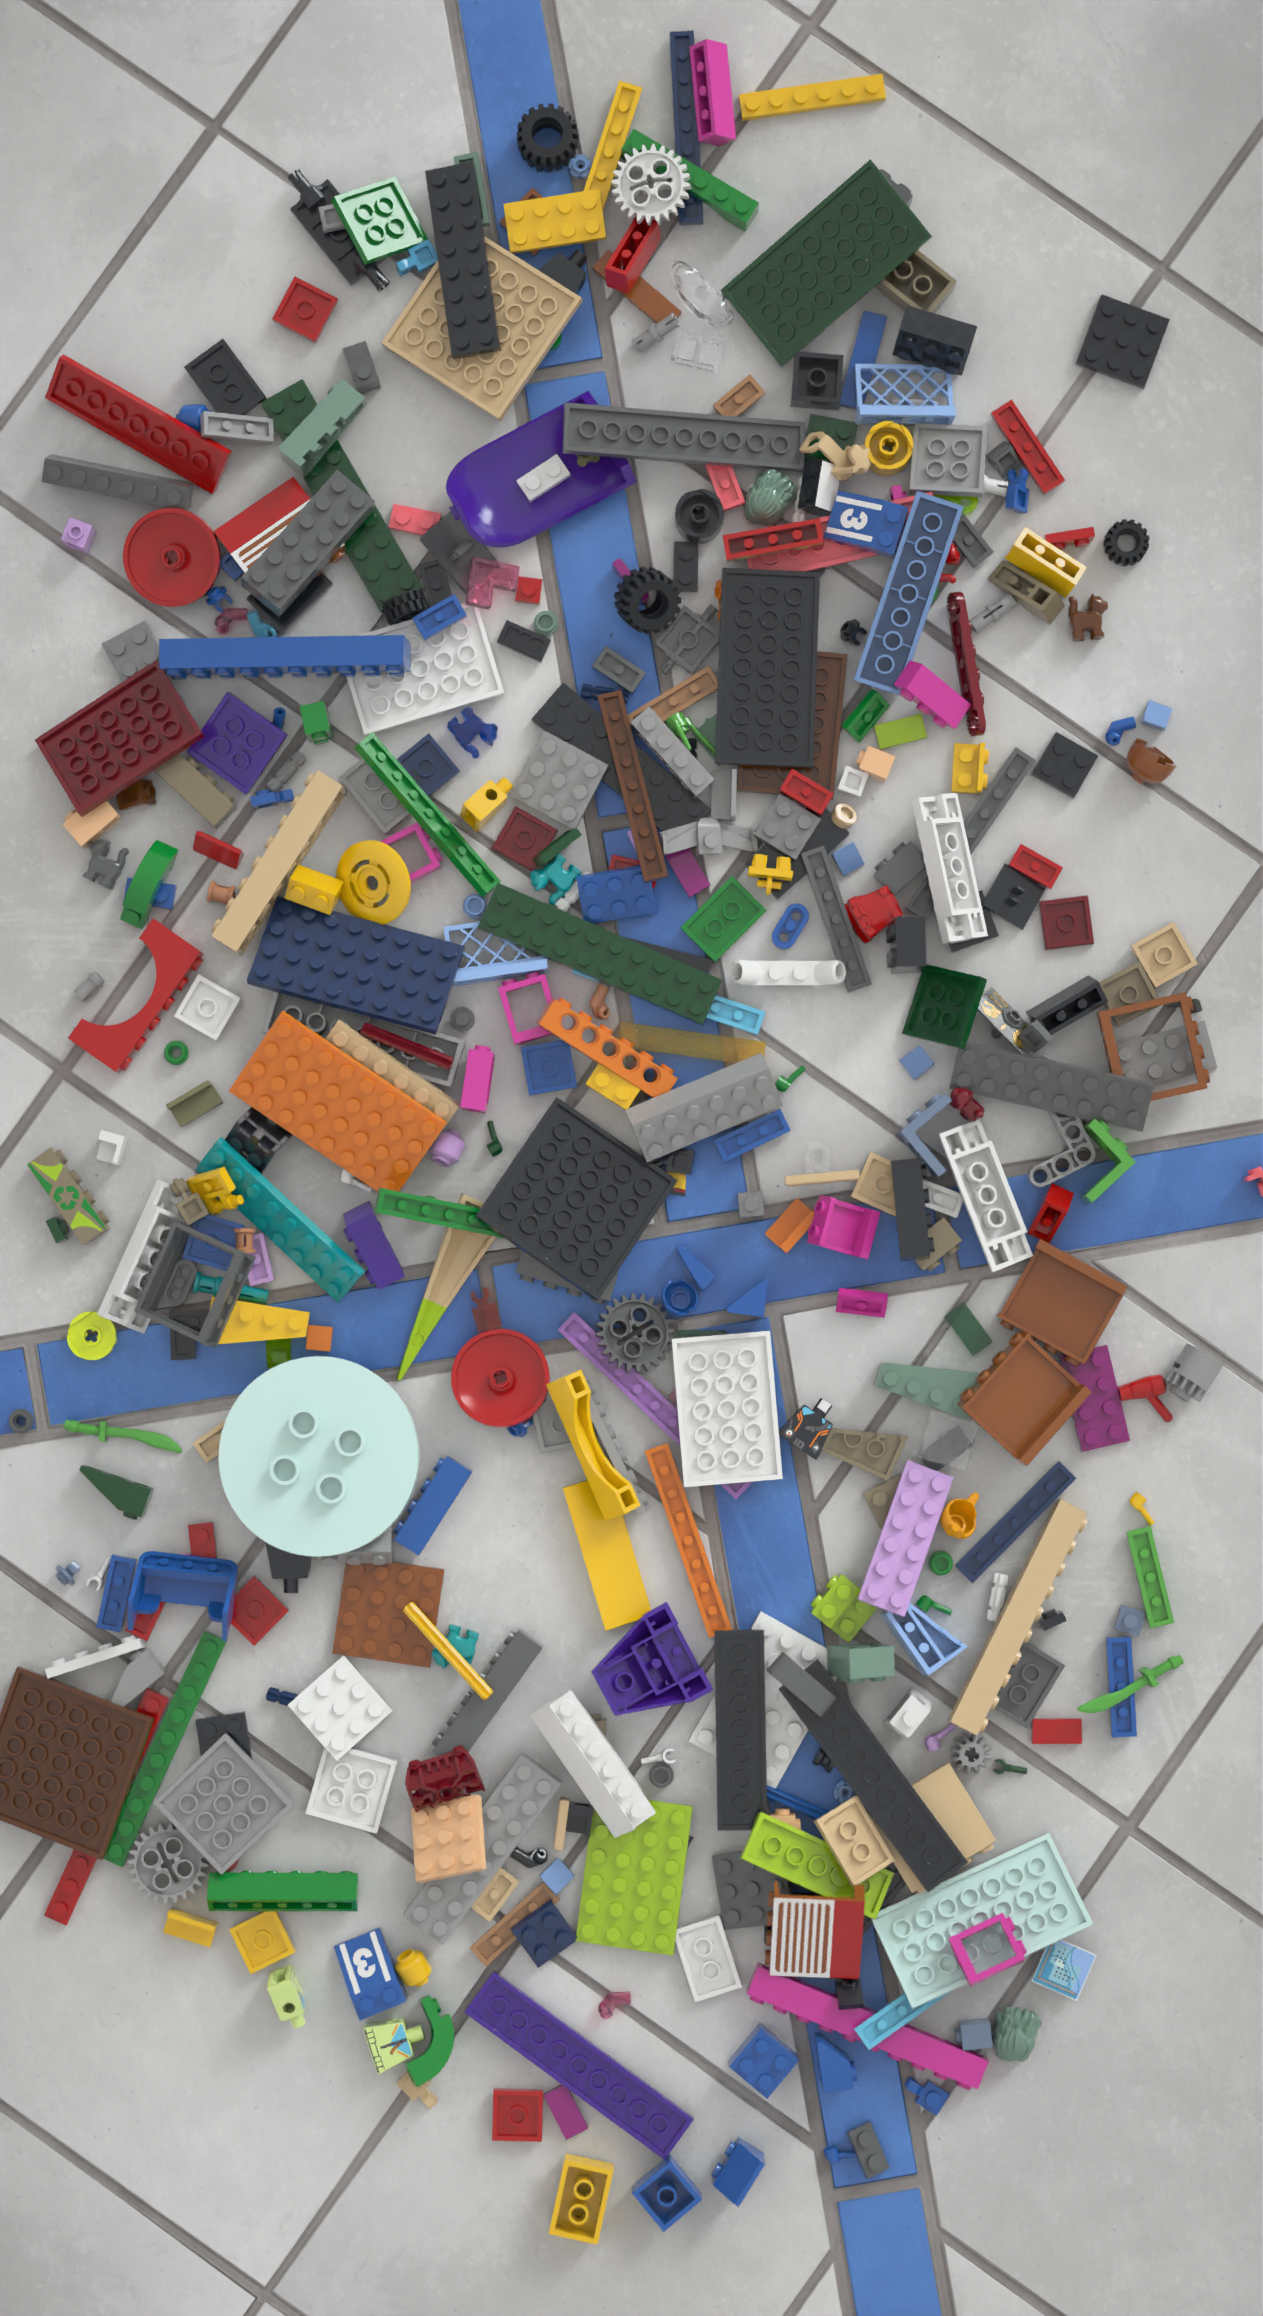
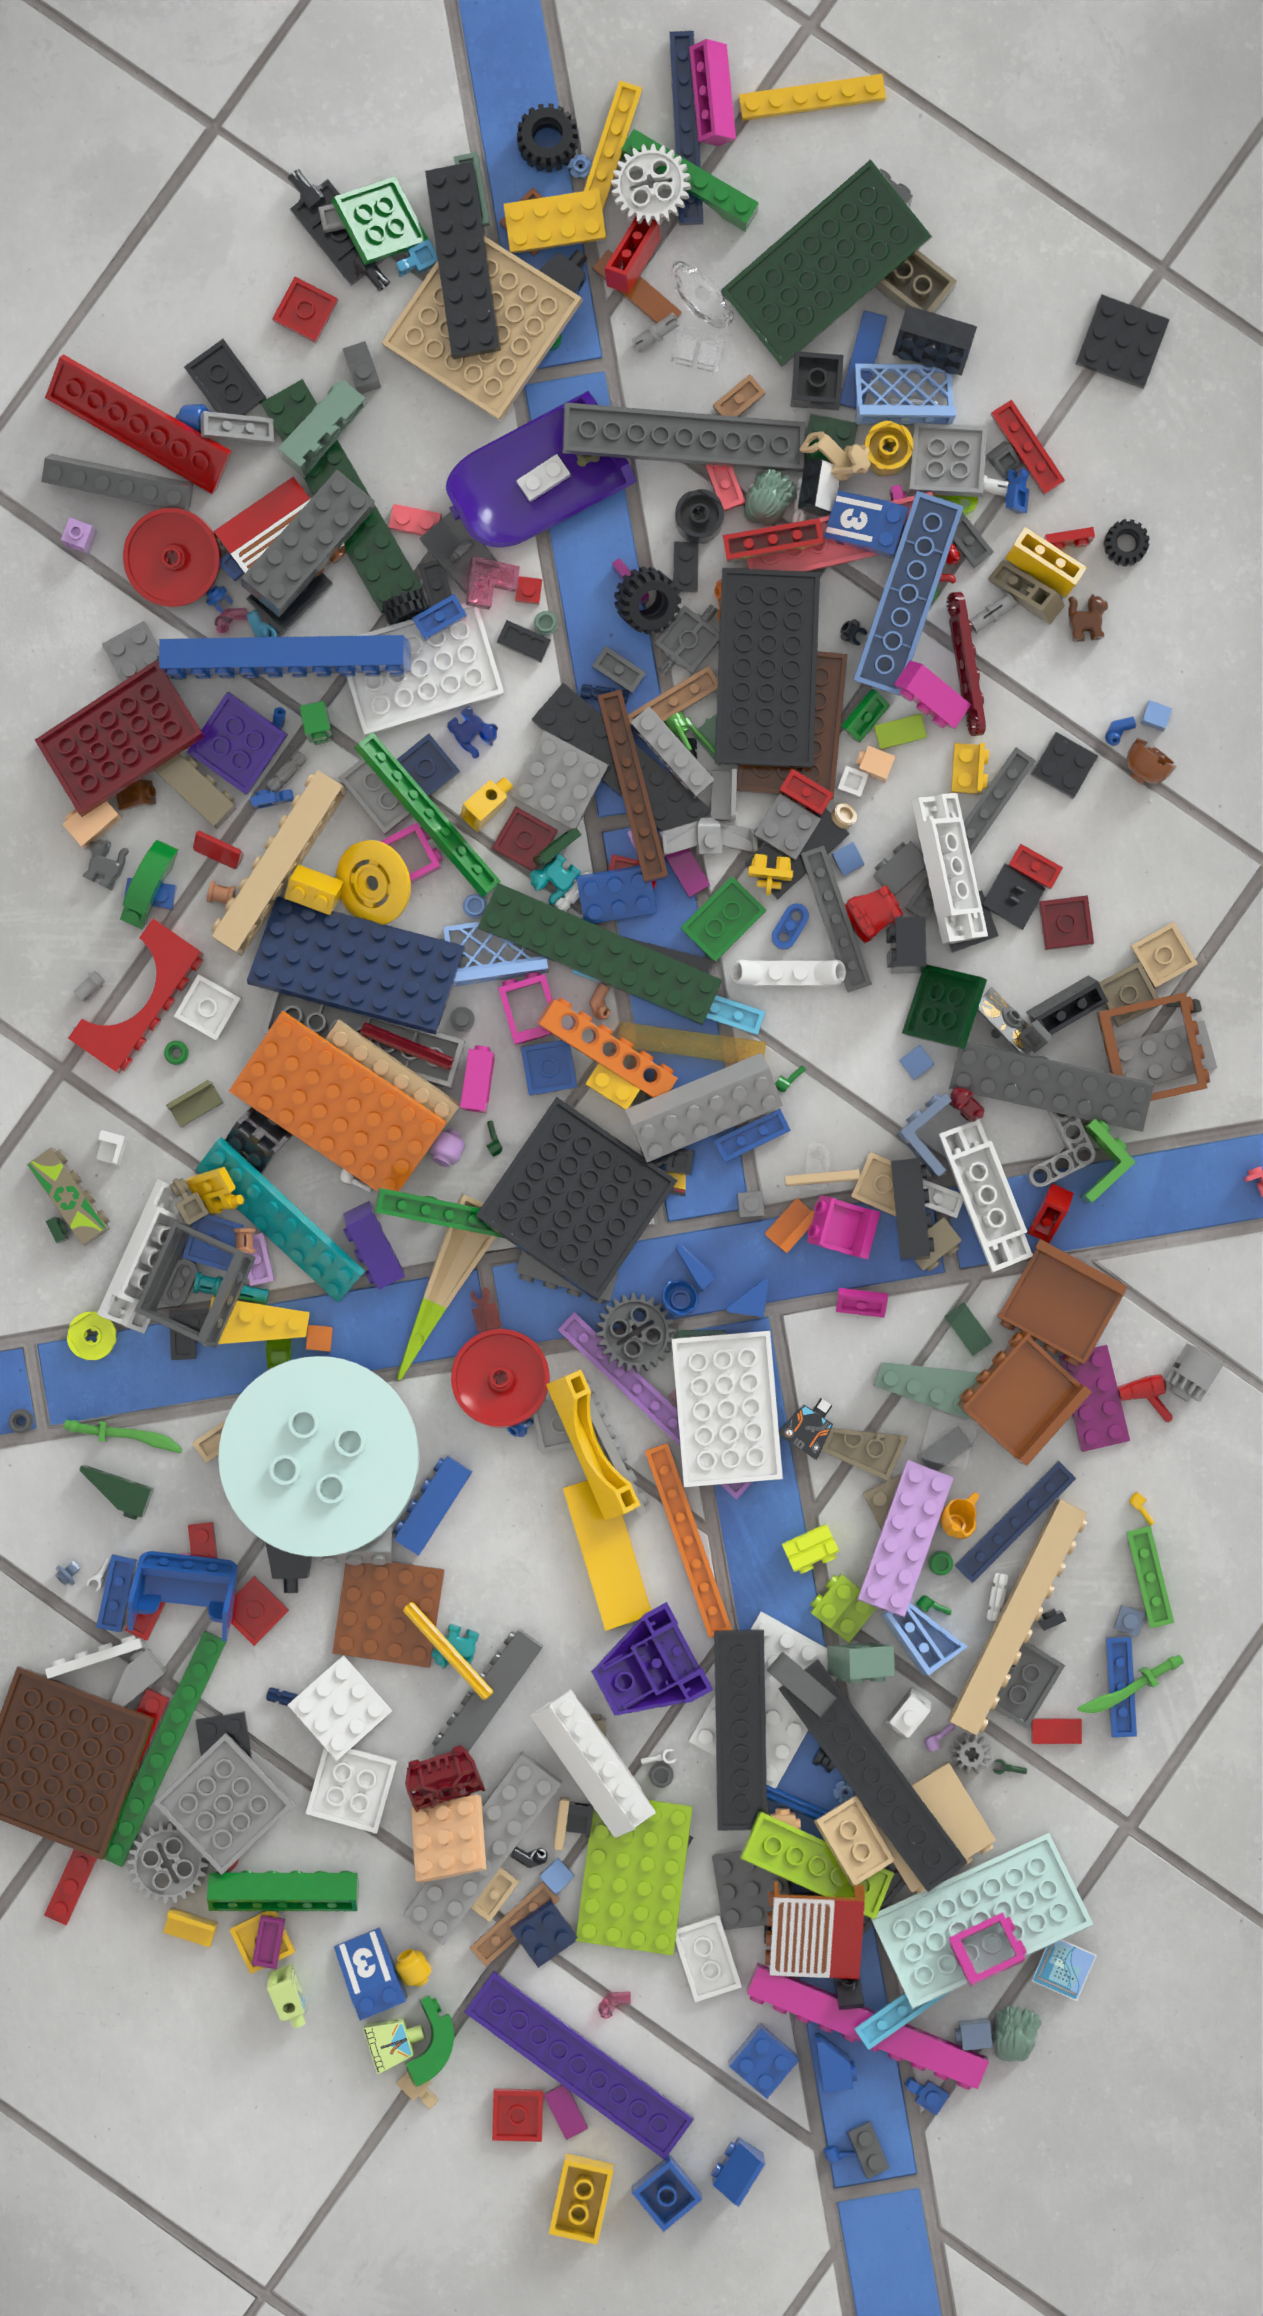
none -> magenta tile [252,1914,286,1969]
none -> neon yellow brick [782,1524,839,1574]

